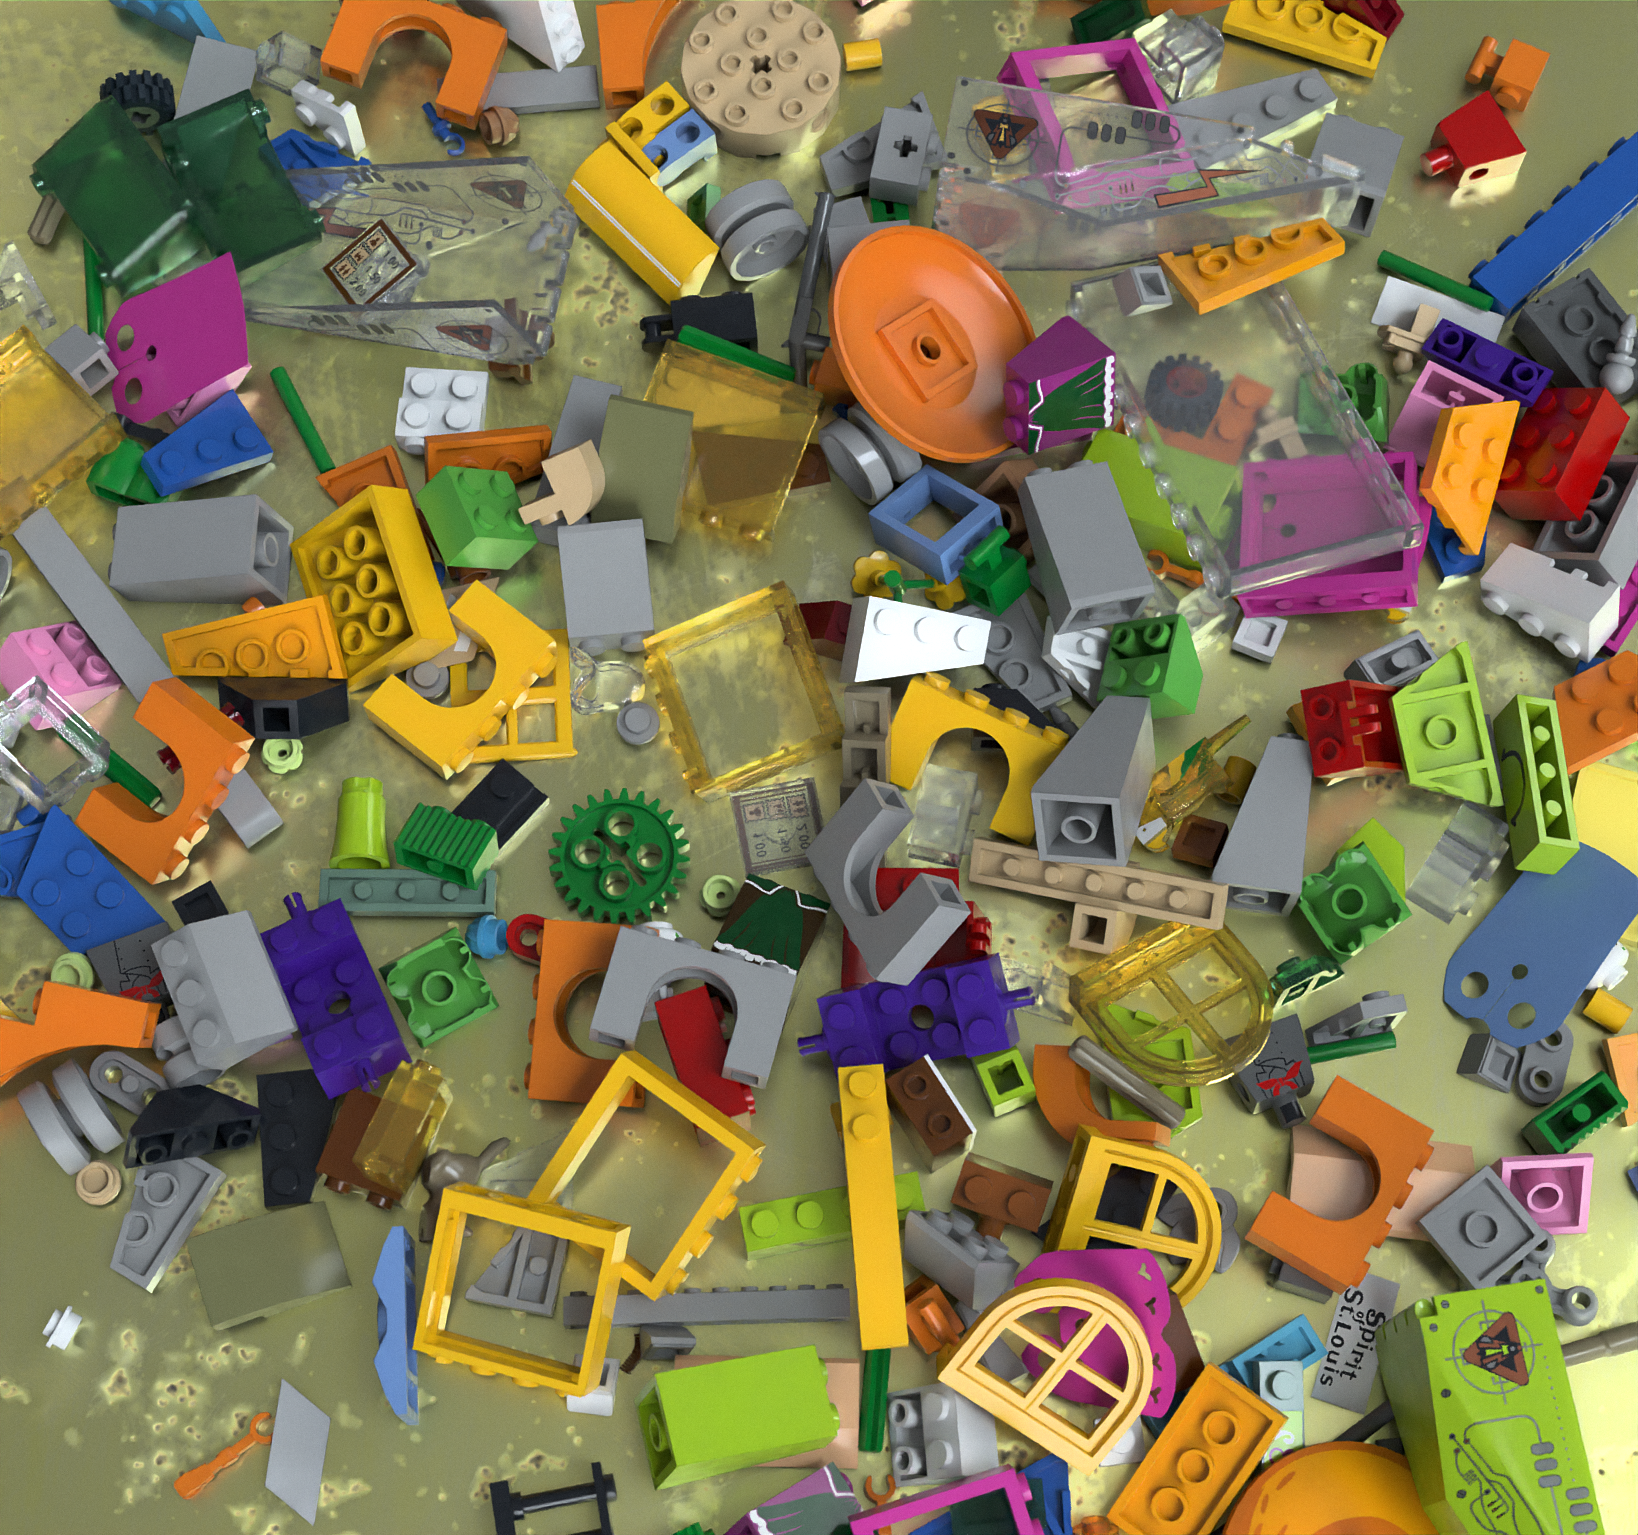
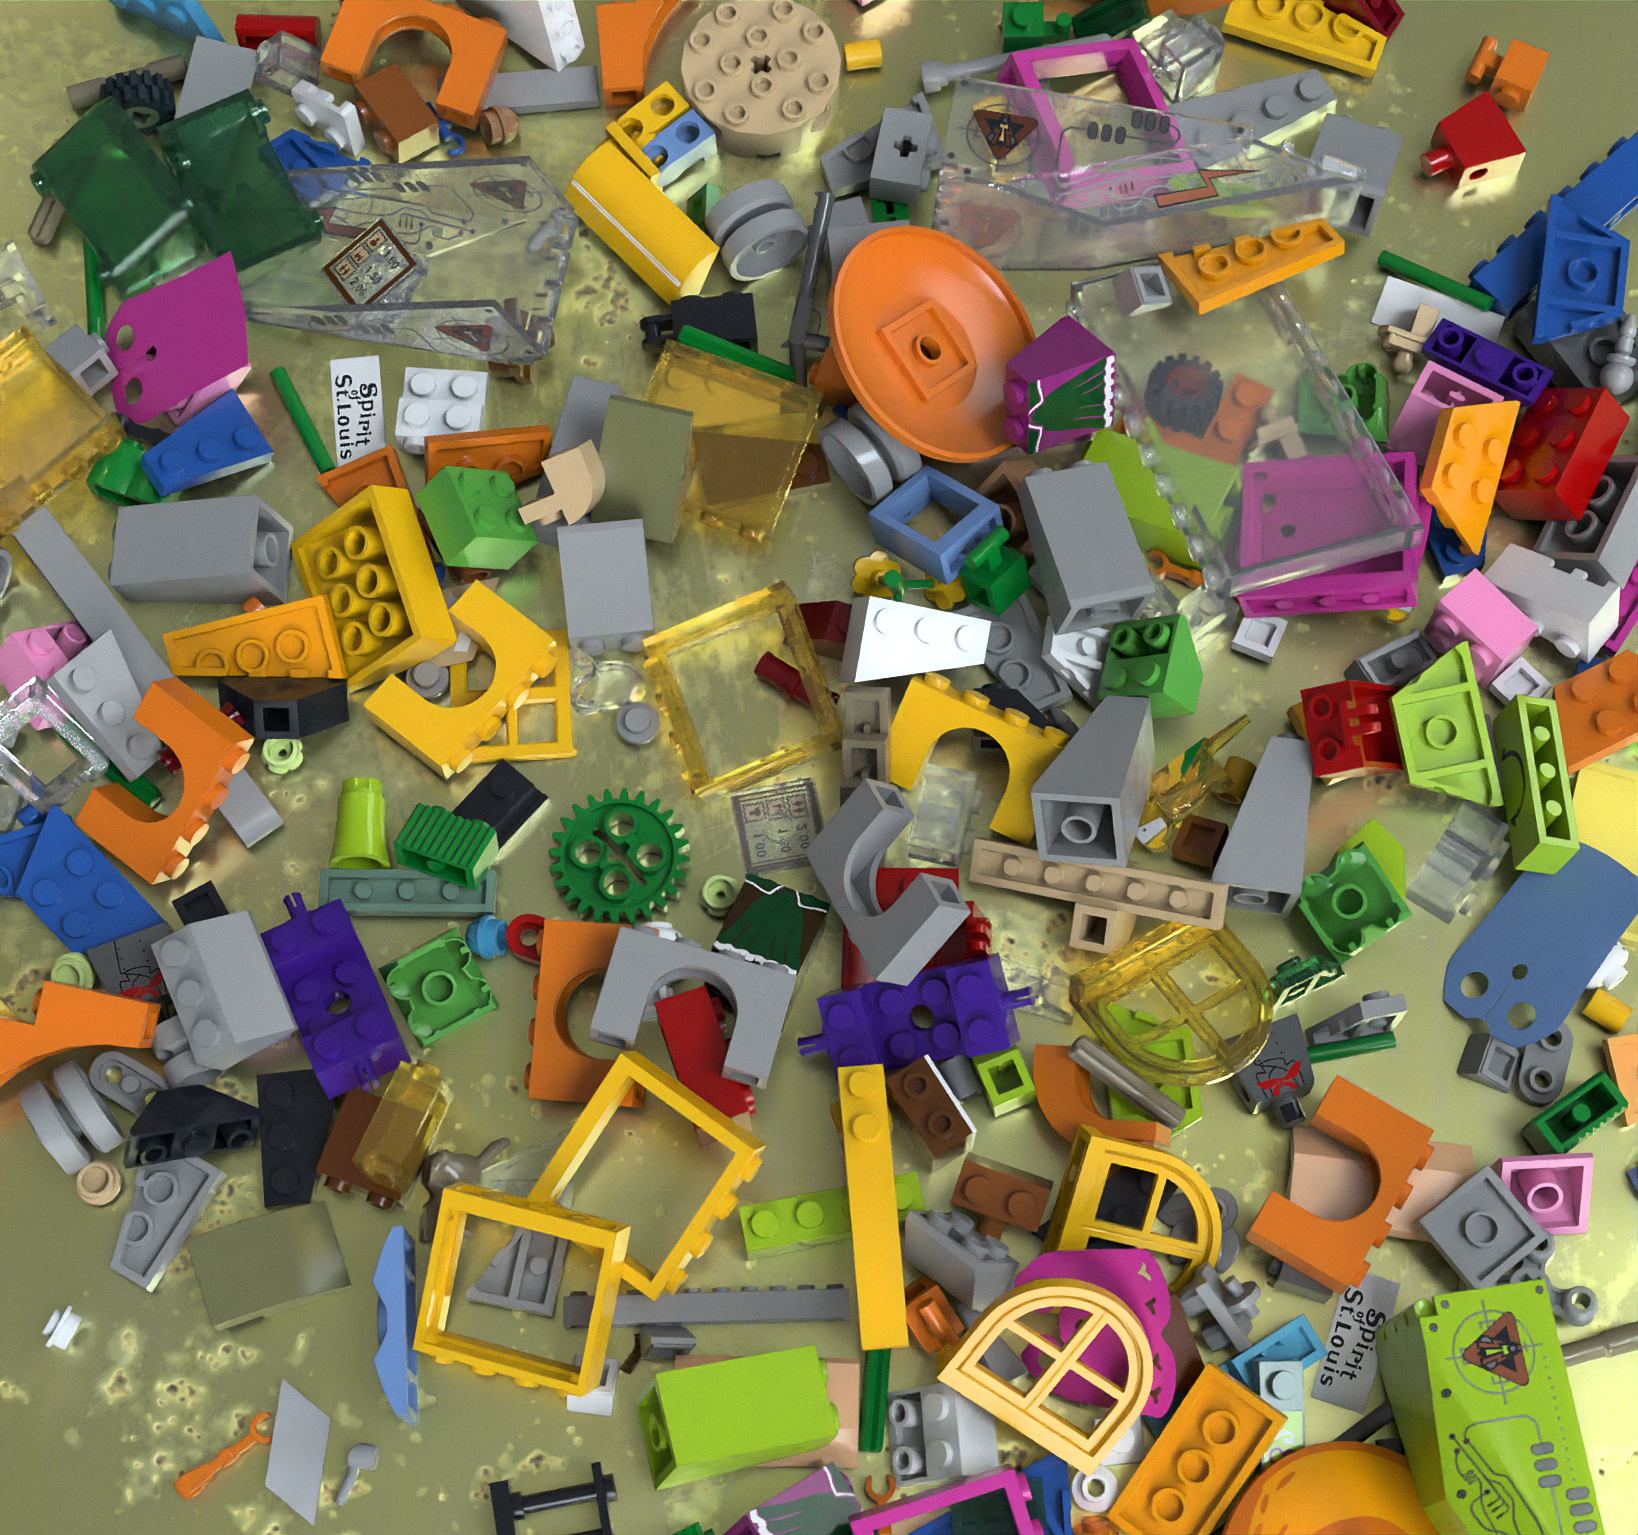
none -> light grey wing [45,628,164,782]
none -> dark tan piece [66,53,188,110]
none -> red brick [235,14,322,57]
none -> white sticker [330,355,386,467]
none -> light grey hand [334,1443,380,1506]
none -> dark orange brick [352,63,439,165]
none -> dark red pin [754,651,840,718]
none -> light grey piece [920,33,1112,94]
none -> light grey hinge [939,1054,984,1103]
none -> green brick [1001,2,1072,54]
none -> white plate [1071,1465,1118,1513]
none -> light grey hips [1178,1261,1261,1353]
none -> bright pink brick [1423,568,1539,690]
none -> white plate [1488,656,1552,706]
none -> blue wing [1531,194,1630,344]

